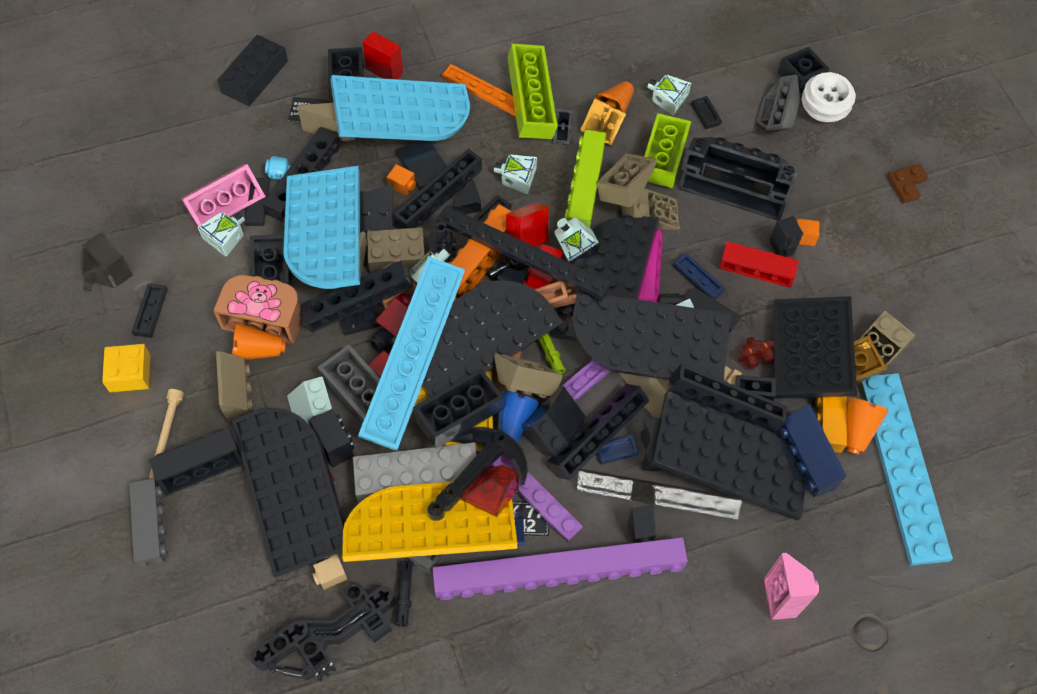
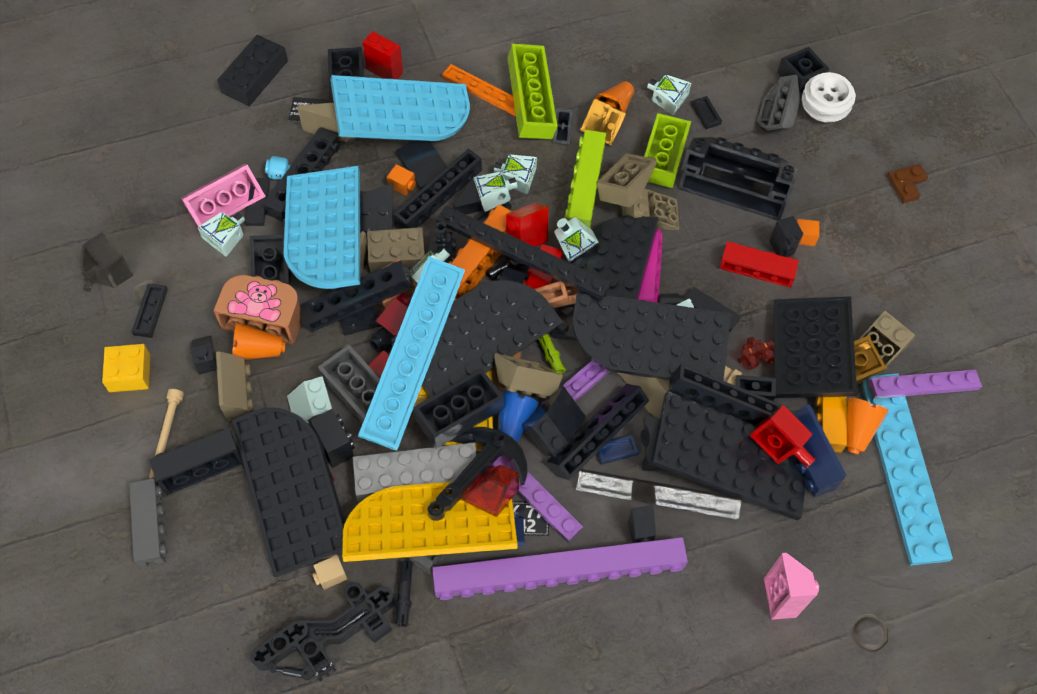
dark blue tile [672,253,726,300] -> none
none -> black slope [191,335,217,375]
none -> light aqua torso [473,172,518,212]
none -> red brick [750,405,816,468]
none -> medium lavender plate [868,370,982,399]

